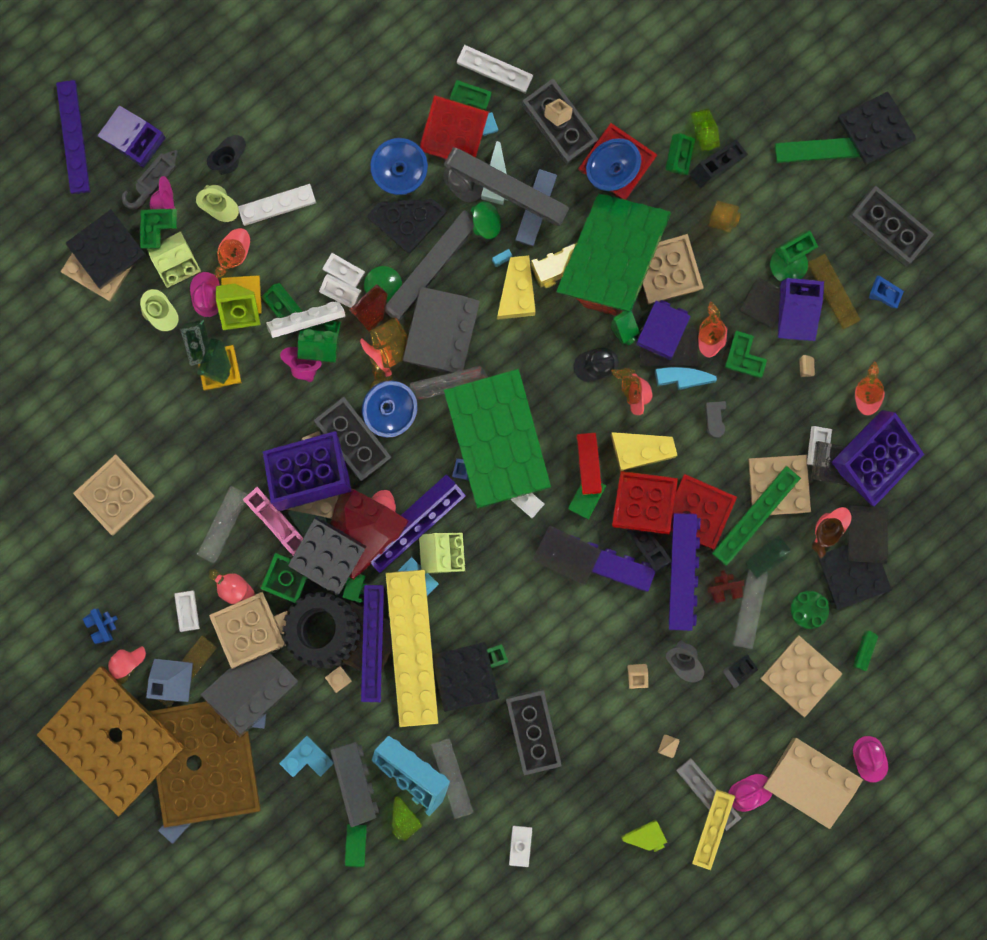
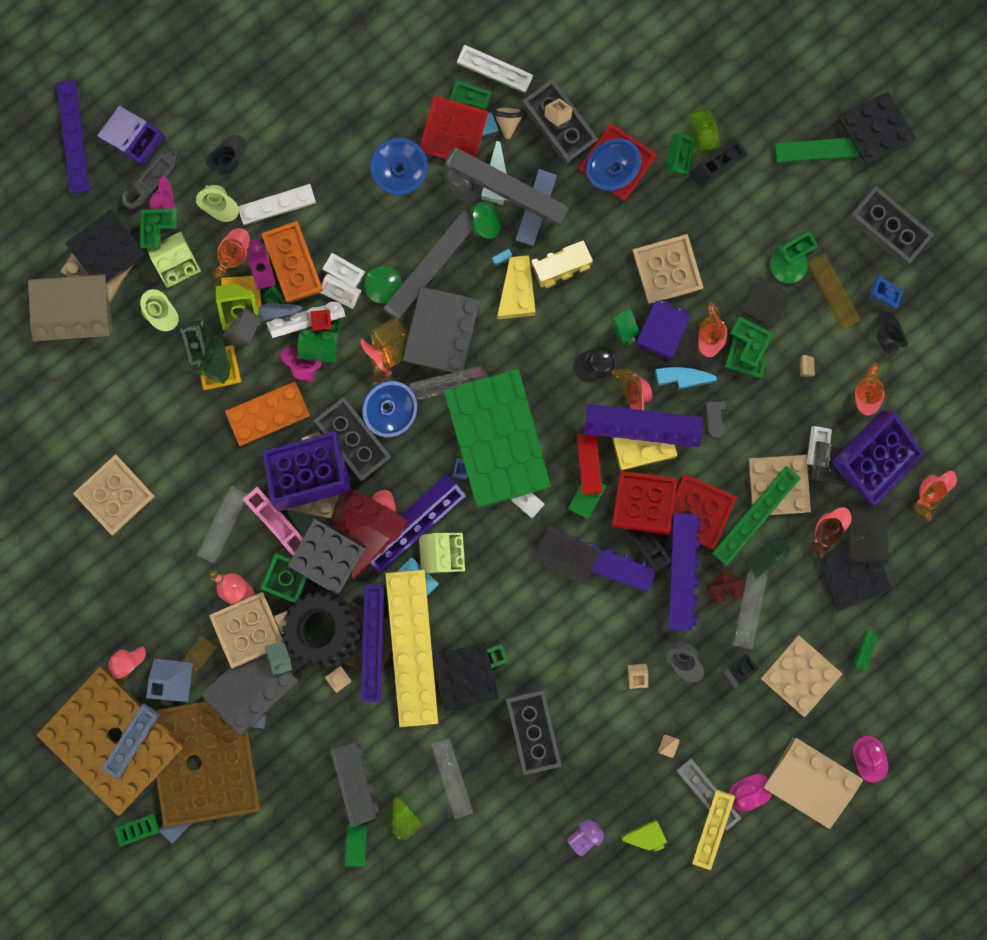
blue hips [83,608,118,644] -> none
white plate [174,591,200,632] -> none
dark pink piece [190,272,220,317] -> none
medium azure plate [279,736,334,777] -> none
green brick [343,574,367,603] -> none
clear red slope [349,284,387,332] -> none
black plate [367,199,447,254] -> none
medium azure wedge [372,736,450,816] -> none
white plate [509,826,532,867] -> none
green piece [556,193,671,316] -> none
clear yellow brick [708,201,741,232] -> none
dark purple slope [778,278,824,341] -> none
green dish [791,591,829,629] -> none
none -> dark tan slope [28,274,113,341]
none -> sand blue tile [102,704,160,779]
none -> green slope [114,814,160,846]
none -> dark grey slope [223,308,261,345]
none -> orange plate [225,381,311,447]
none -> magenta torso [247,240,276,290]
none -> sand blue slope [259,303,302,321]
none -> orange plate [262,221,323,304]
none -> sand green brick [265,641,292,675]
none -> red tile [310,310,332,330]
none -> tan hat [492,108,525,139]
none -> medium lavender piece [567,819,604,856]
none -> dark purple brick [584,404,703,447]
none -> green plate [730,316,773,368]
none -> black piece [877,311,908,353]
none -> hair [915,470,957,521]

